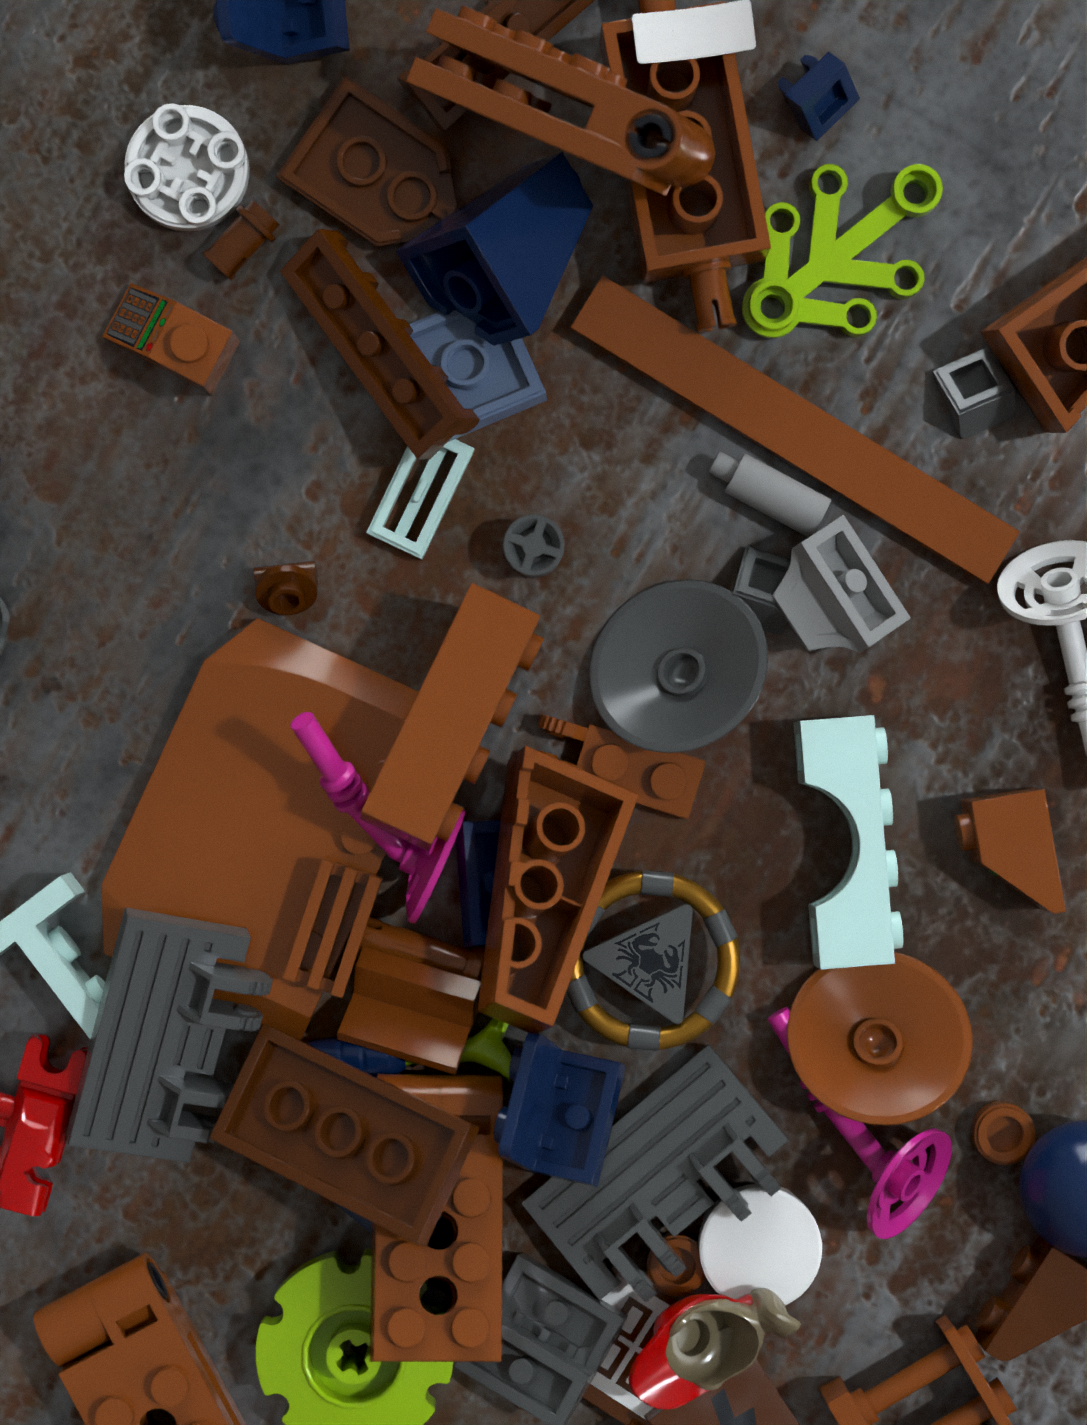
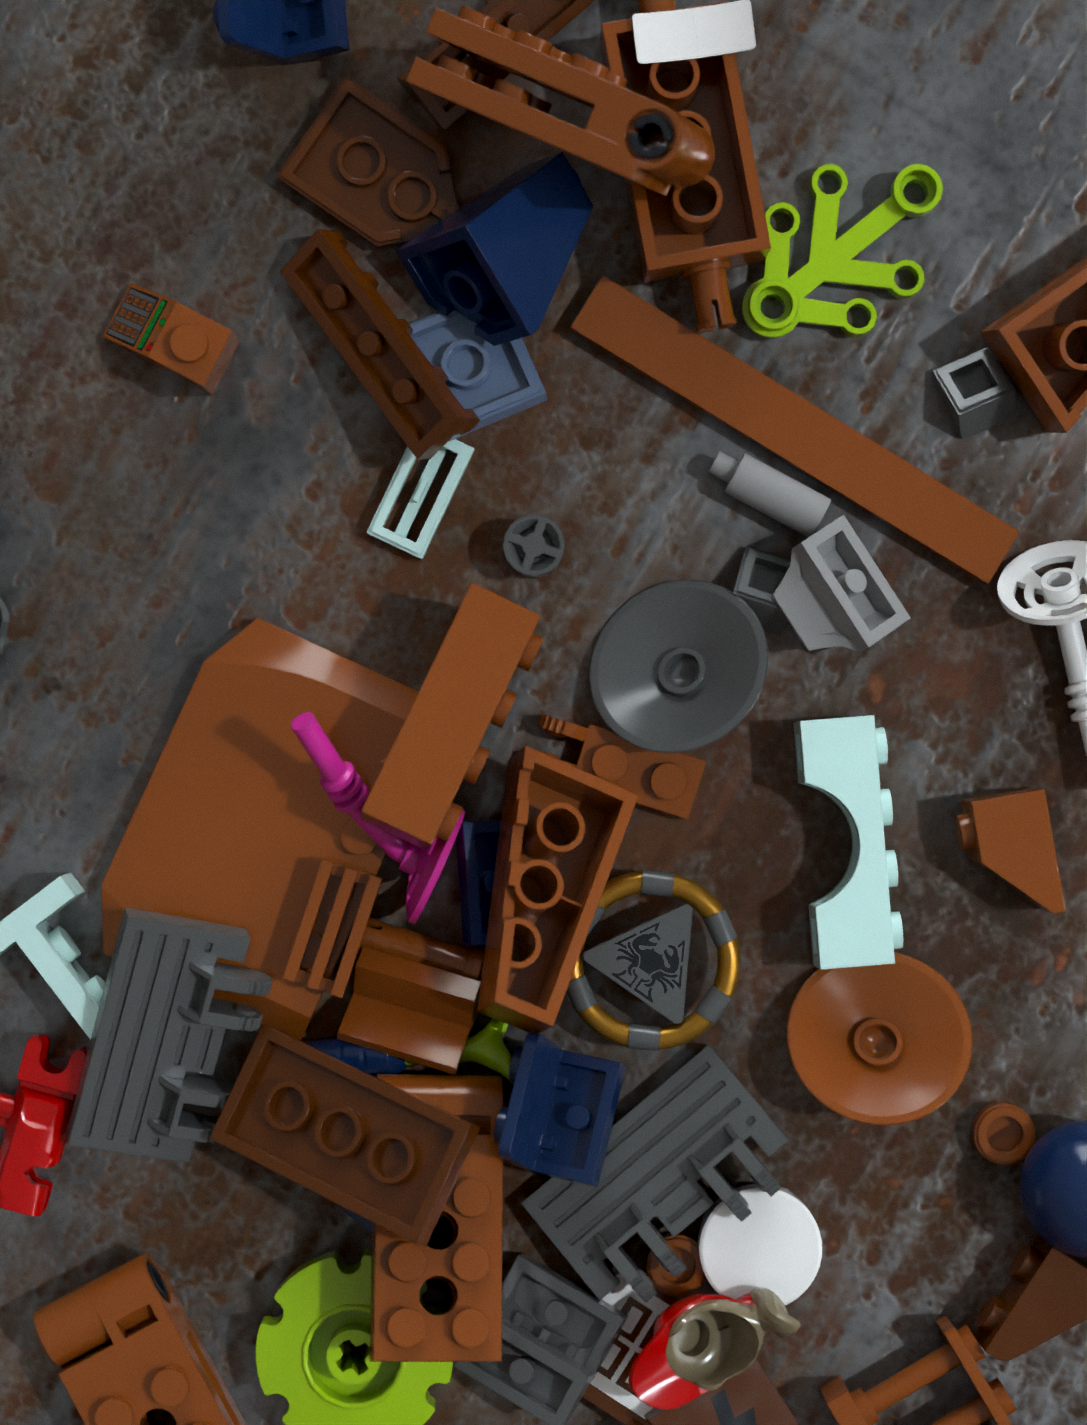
white tile [124,103,249,232] -> none
reddish brown pin [202,200,280,281] -> none
reddish brown plate [254,561,318,615] -> none
dark pink dish [767,1006,952,1239] -> none
dark blue tile [777,51,860,141] -> none

